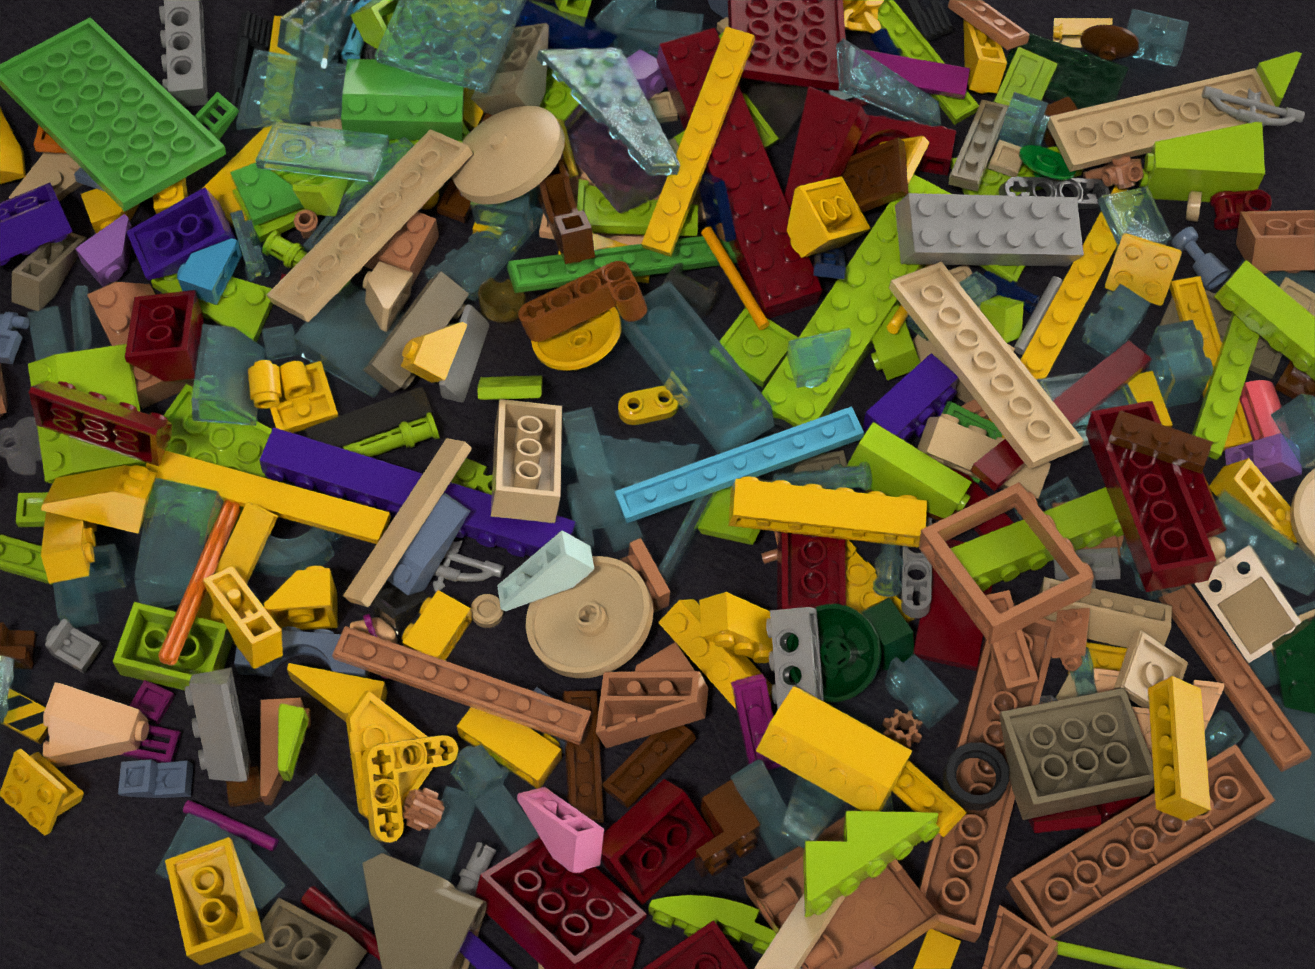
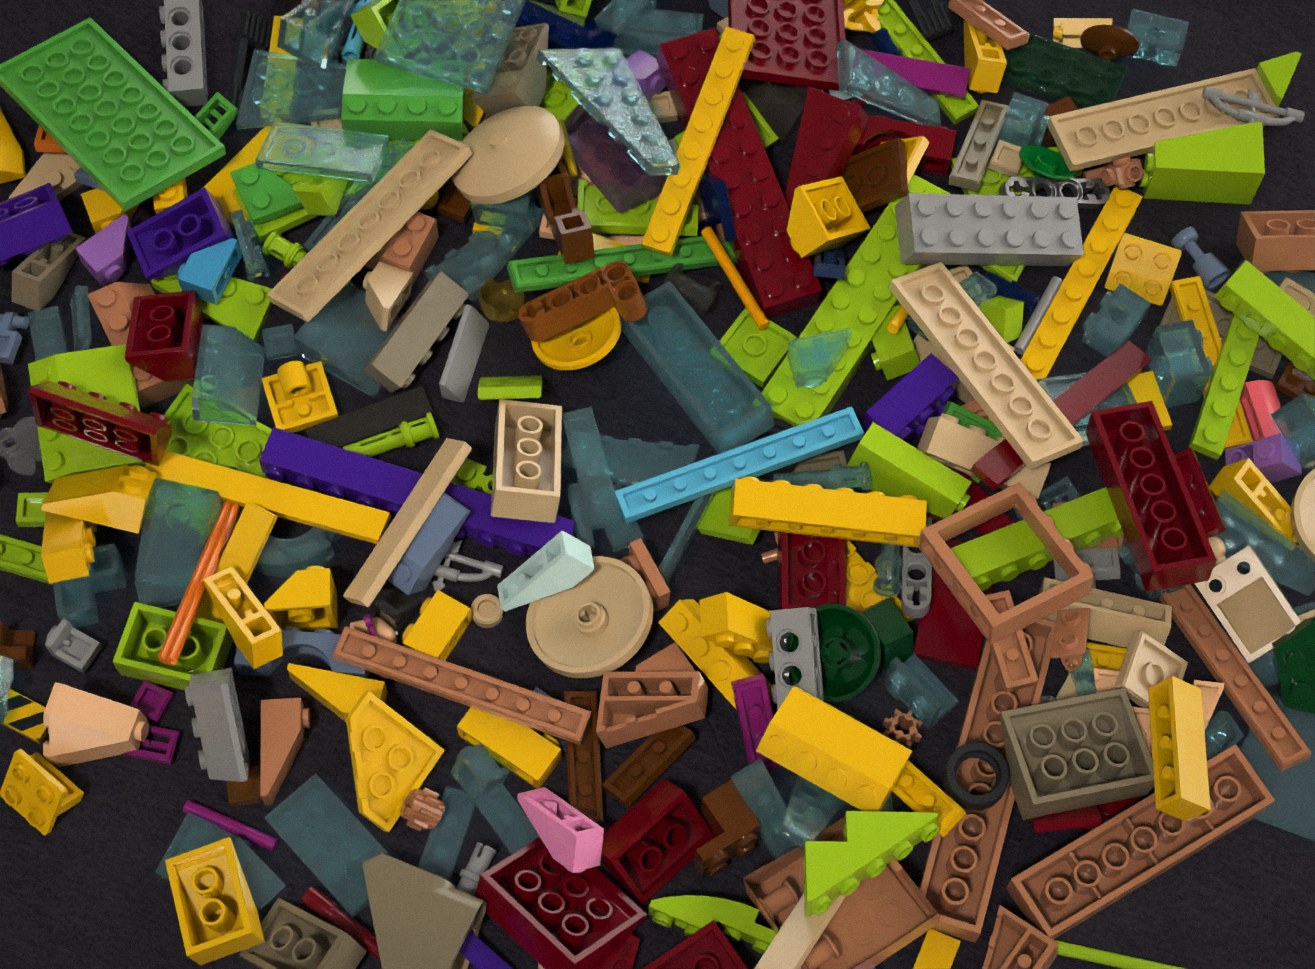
sand blue slope [118,759,194,798] -> none
yellow brick [248,360,282,409] -> none
lime slope [278,703,309,781] -> none
nougat pin [294,210,321,241] -> none
yellow beam [362,735,458,843] -> none
yellow slope [401,322,467,383] -> none
yellow plate [618,386,679,425] -> none
lime plate [994,47,1058,118] -> none
clear light blue tile [1097,186,1173,246] -> none
reddish brown plate [1108,411,1213,474] -> none
tan tile [1186,191,1202,222] -> none
dark red piece [1210,189,1272,230] -> none

